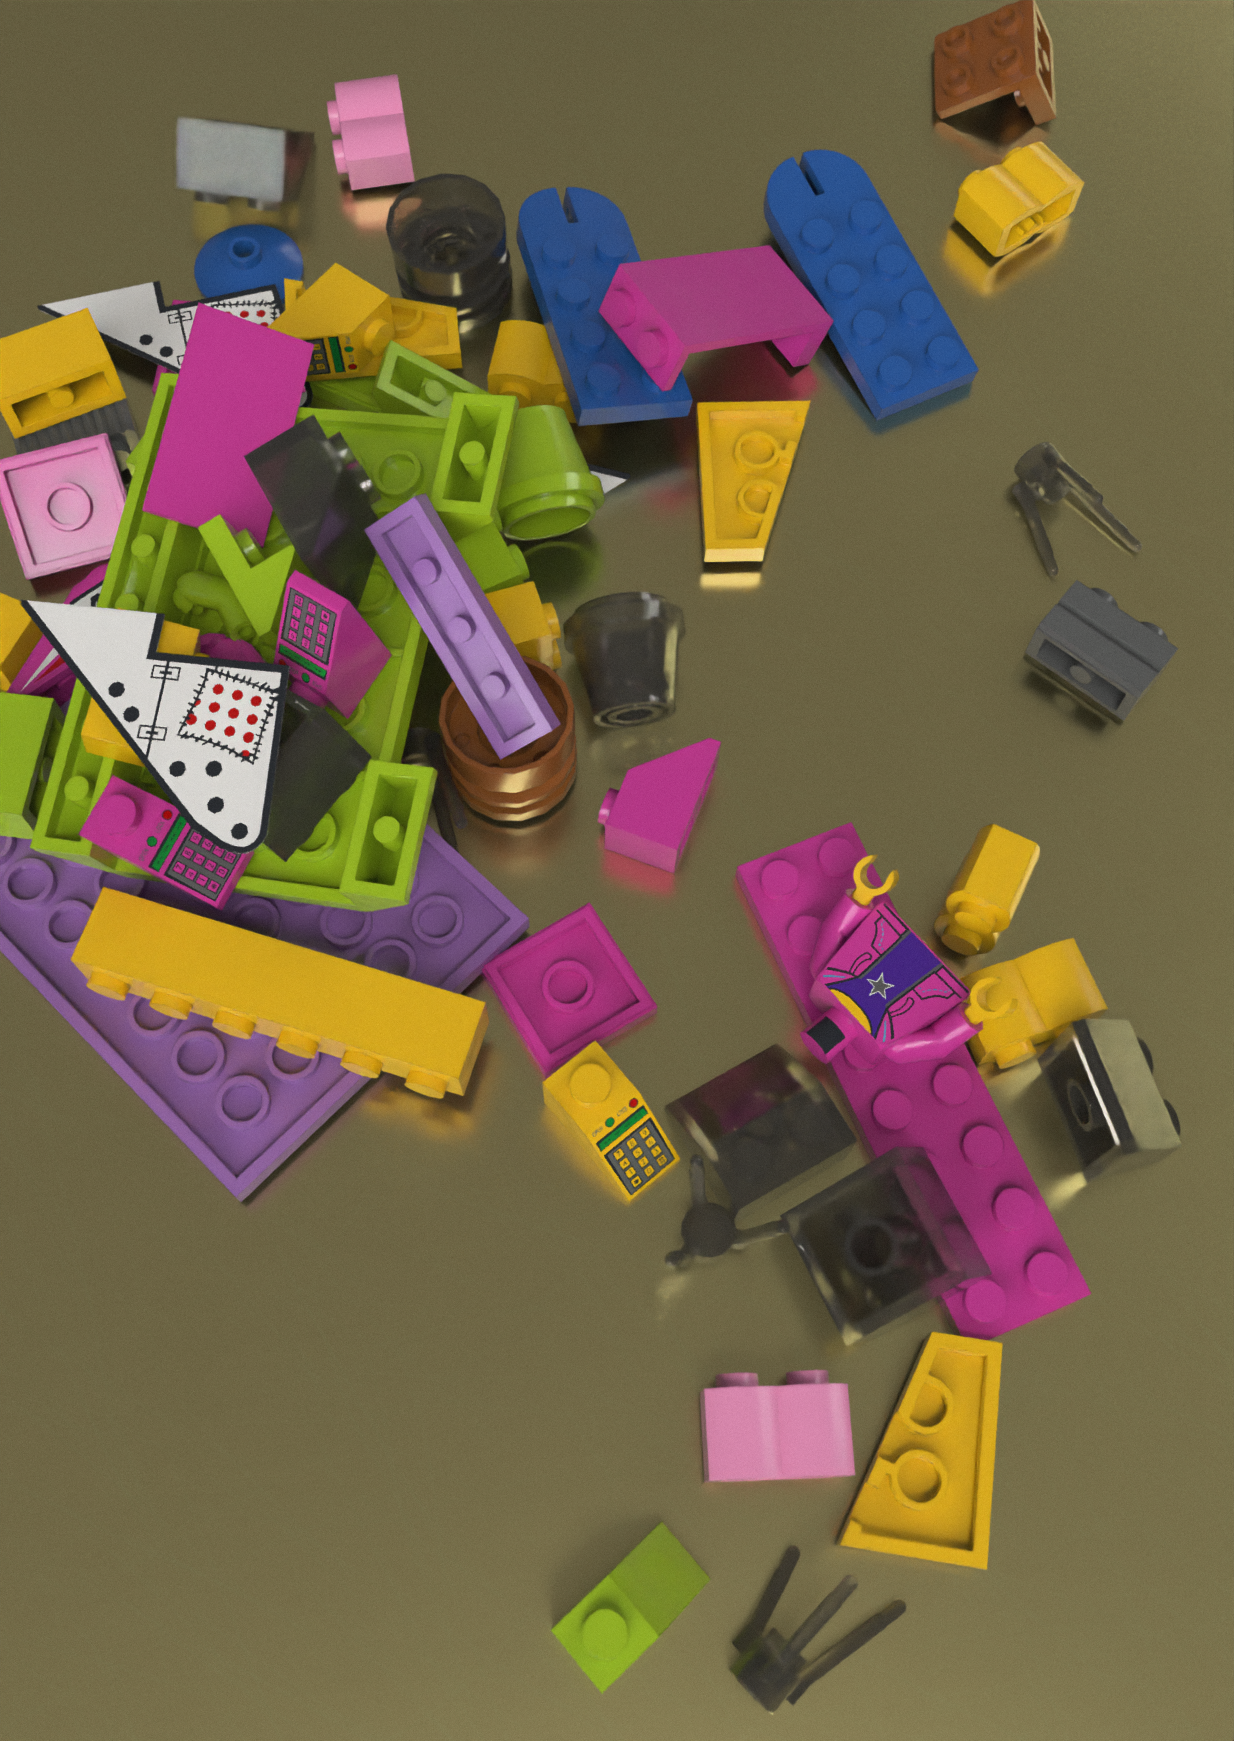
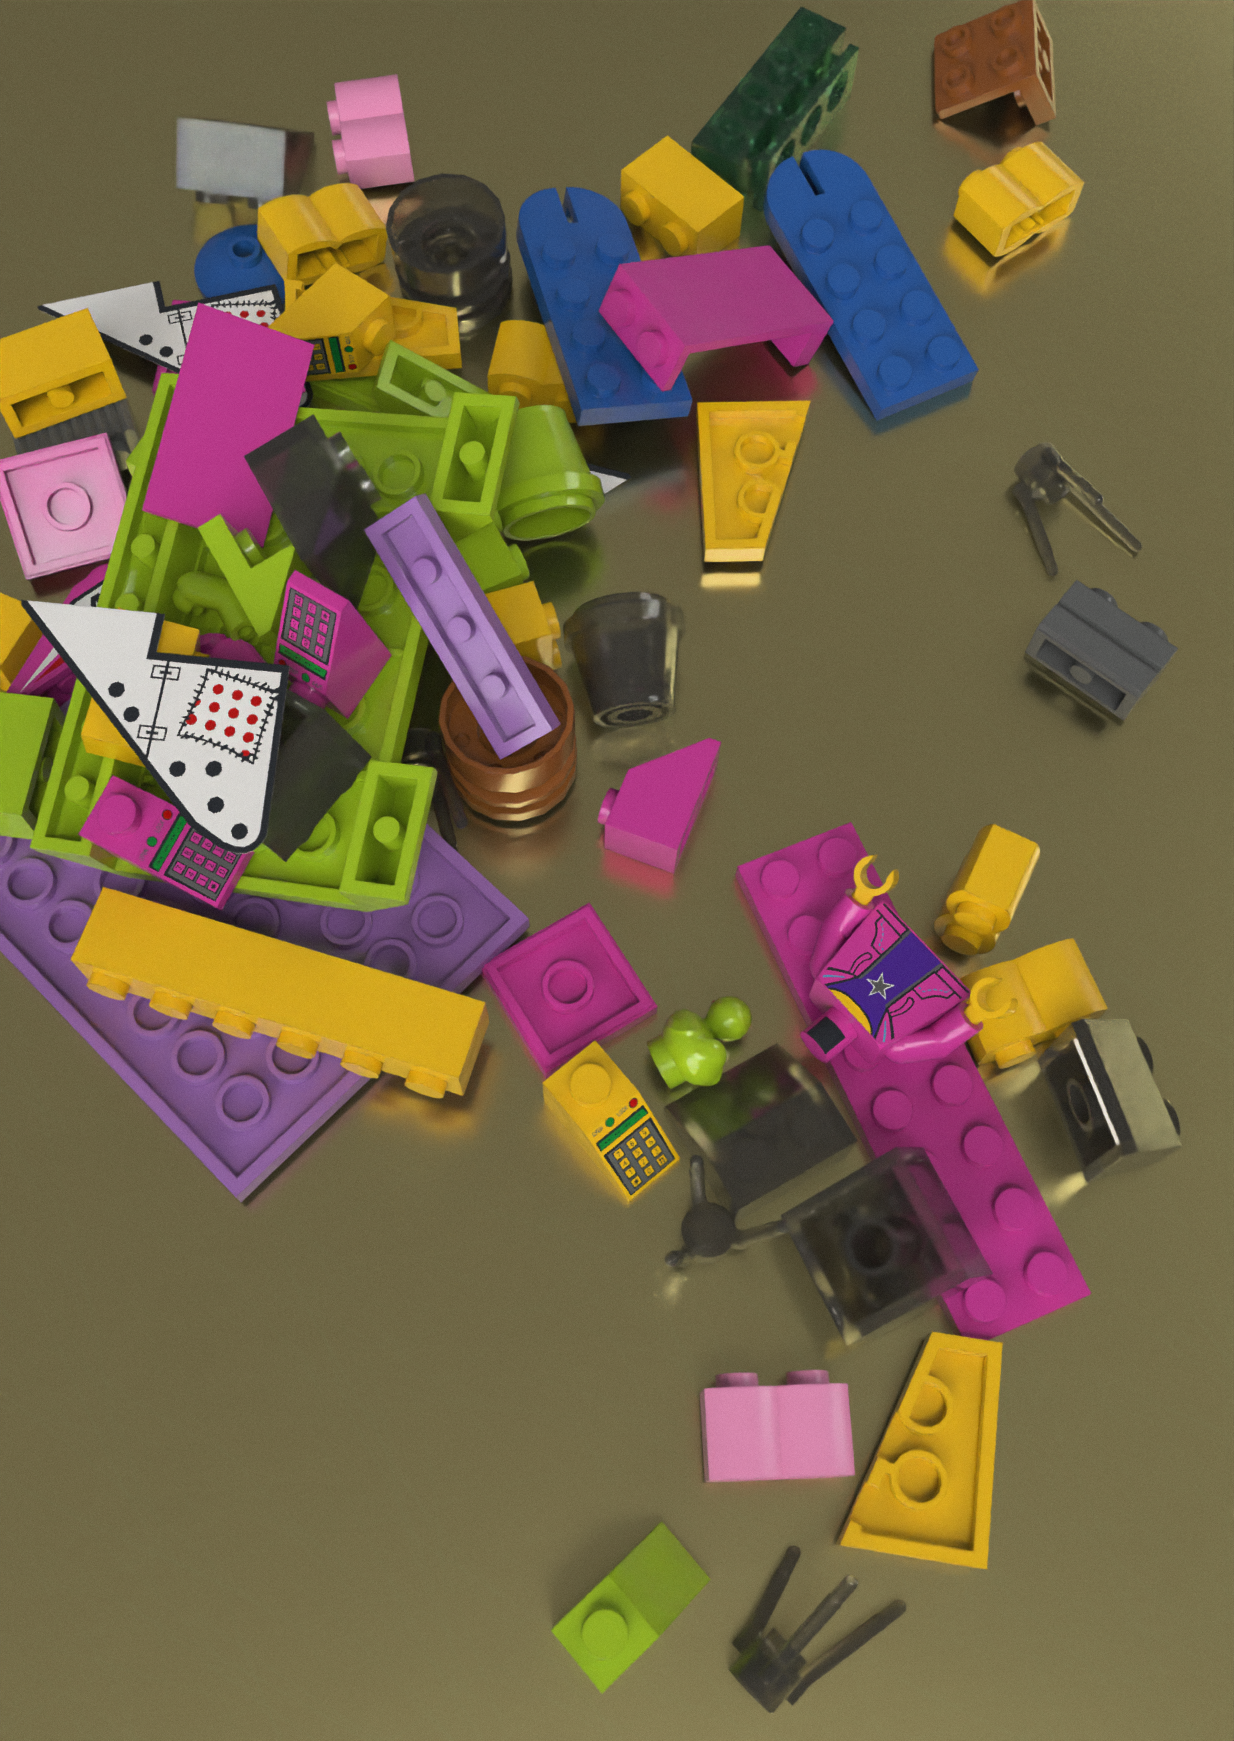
none -> yellow brick [257,183,388,286]
none -> yellow brick [620,135,744,257]
none -> lime animal [647,996,752,1089]
none -> clear green brick [691,6,859,212]

